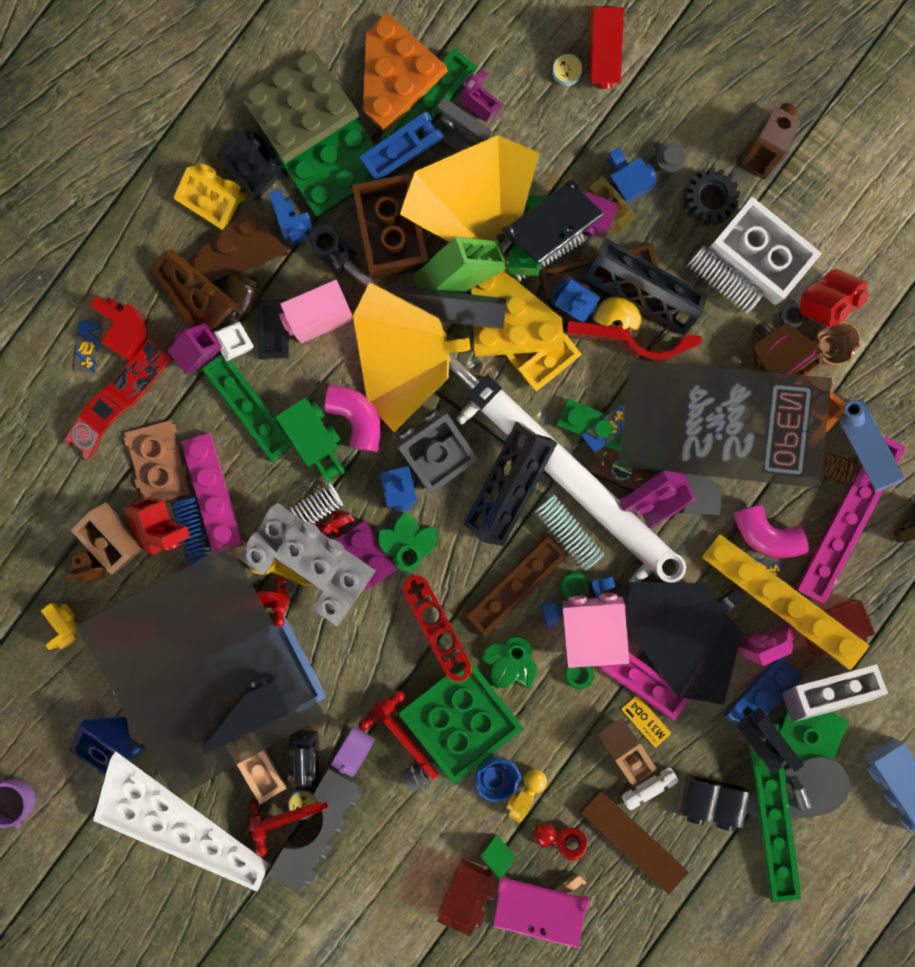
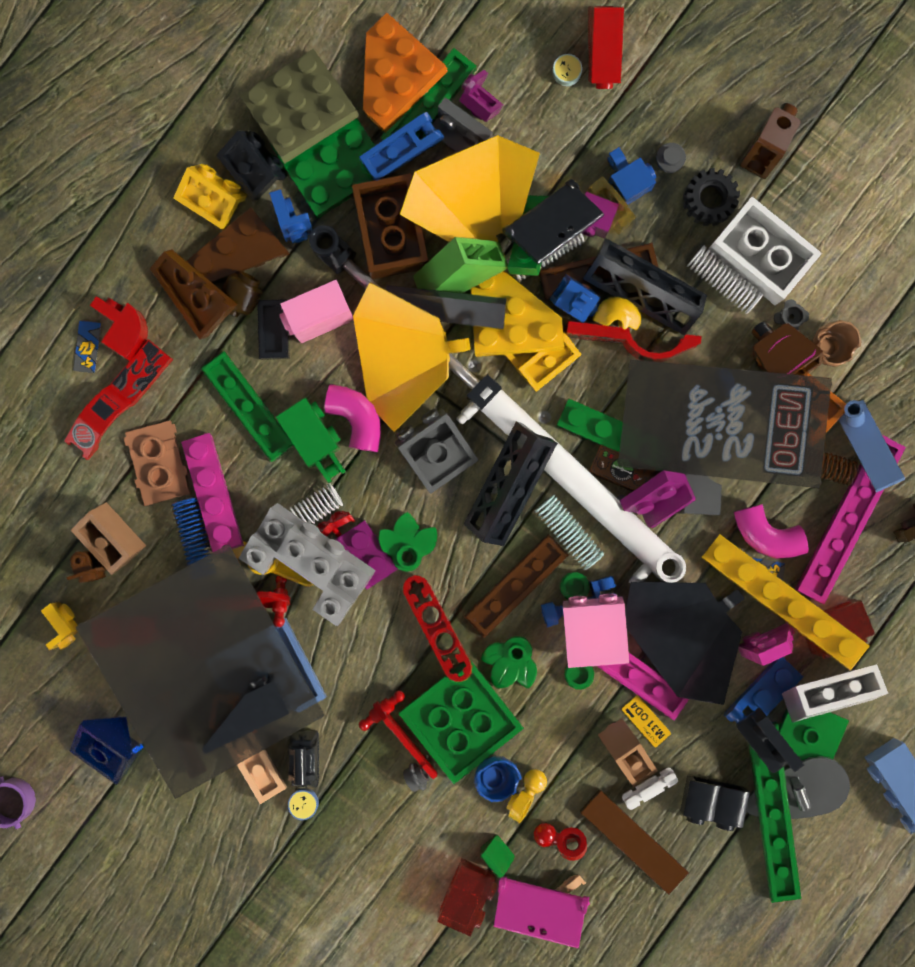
white wing [93,752,269,892] -> none
red brick [124,497,190,556] -> none
magenta brick [168,323,222,374] -> none
white tile [213,322,254,361] -> none
red piece [247,800,329,857] -> none
dark grey arch [268,765,363,893] -> none
medium lavender piece [331,726,375,778] -> none
blue brick [380,466,418,512] -> none
sticker [582,404,635,453] -> none
red brick [800,269,868,327] -> none

